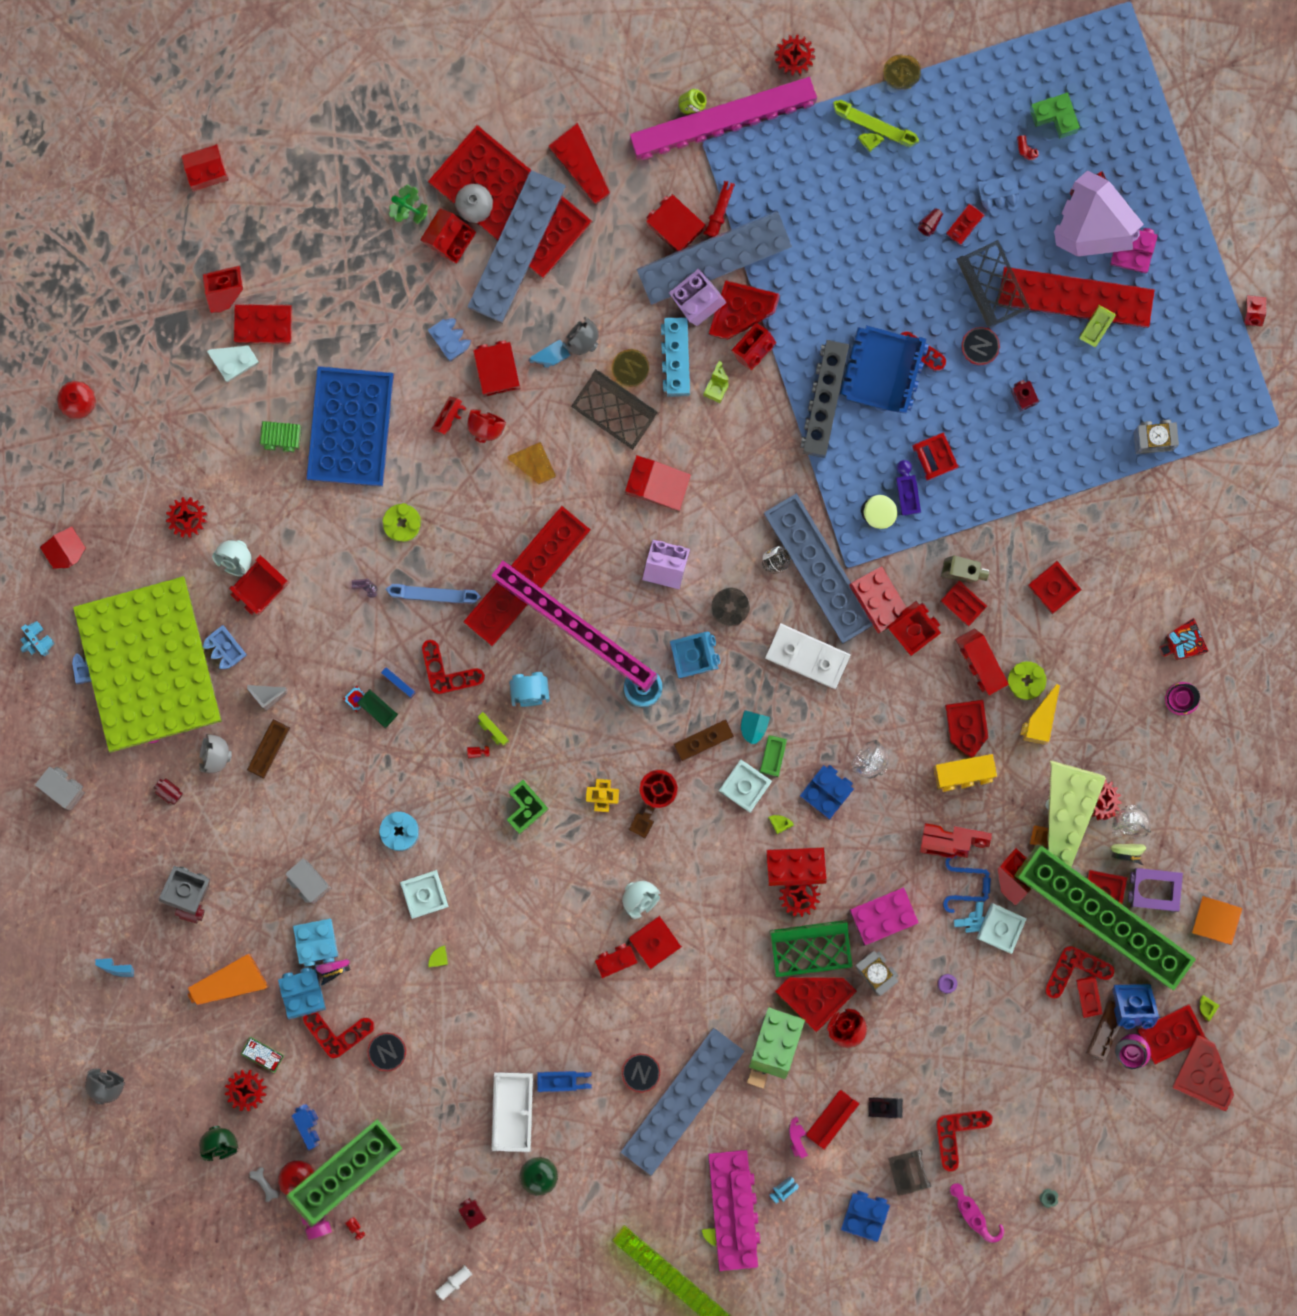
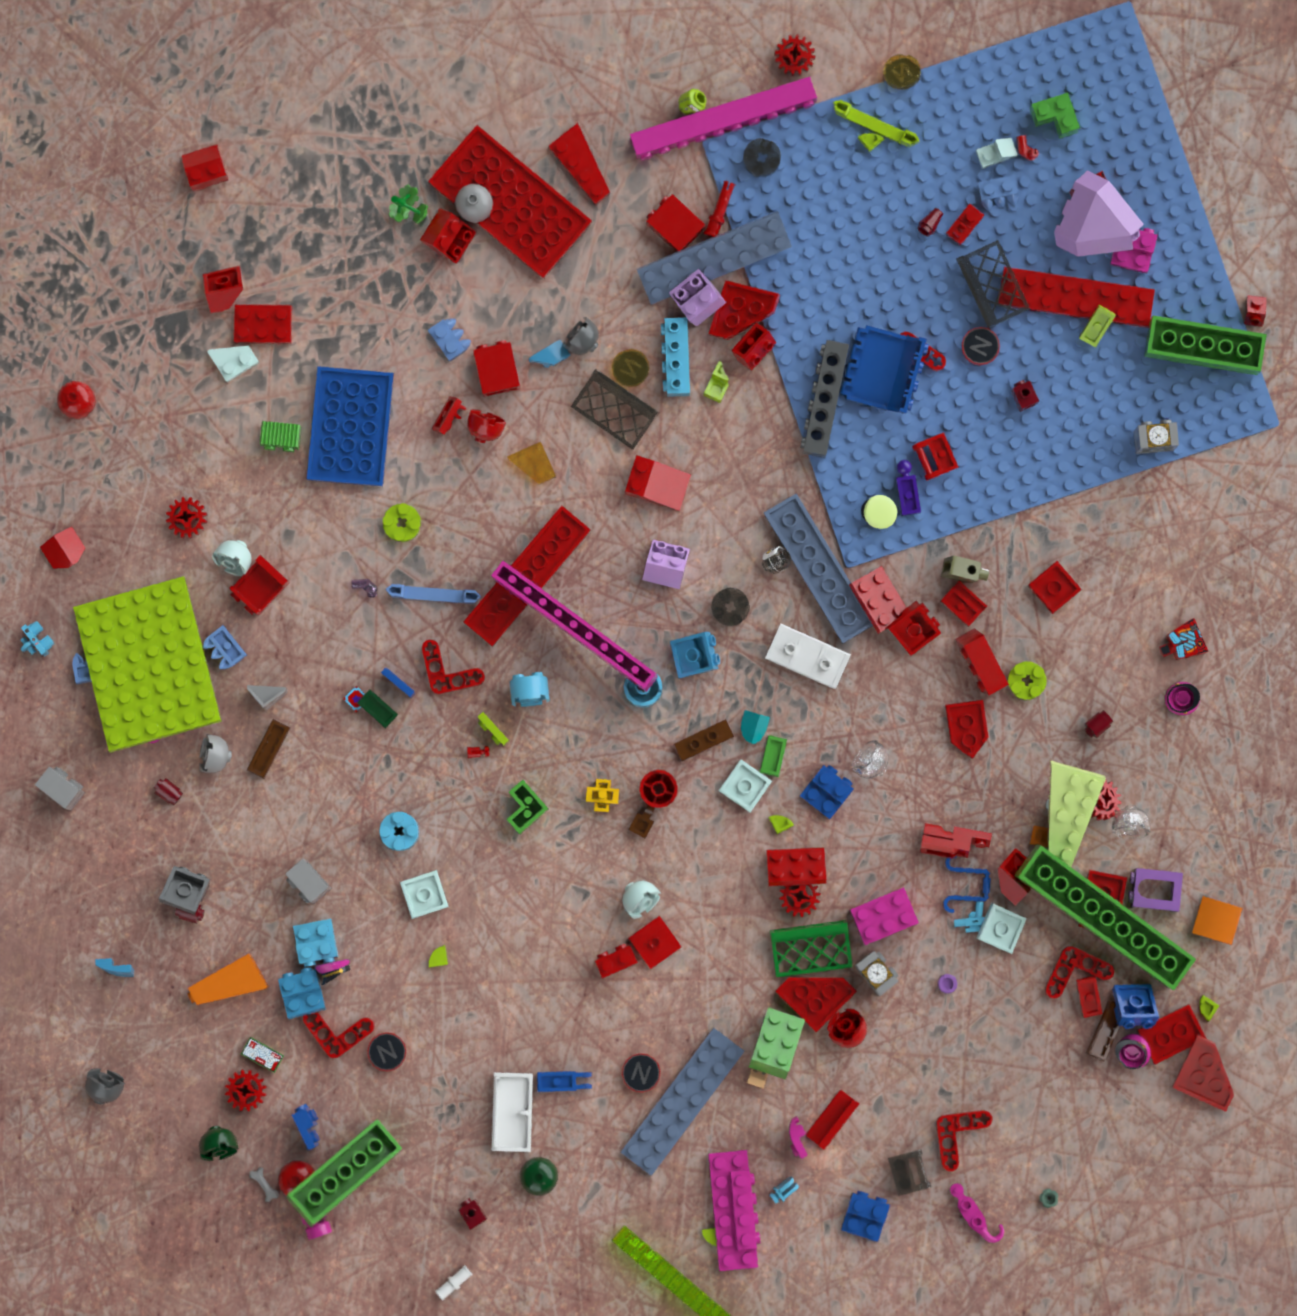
red piece [345,1217,366,1241] -> none
sand blue plate [468,170,566,323] -> none
black slope [869,1097,903,1118] -> none
yellow brick [933,754,997,792] -> none
yellow slope [1020,684,1060,745] -> none
yellowish green piece [1111,844,1146,865] -> none
none -> clear smoke plate [743,138,781,177]
none -> light aqua slope [976,138,1018,169]
none -> dark red brick [1084,710,1113,738]
none -> bright green brick [1144,315,1267,375]

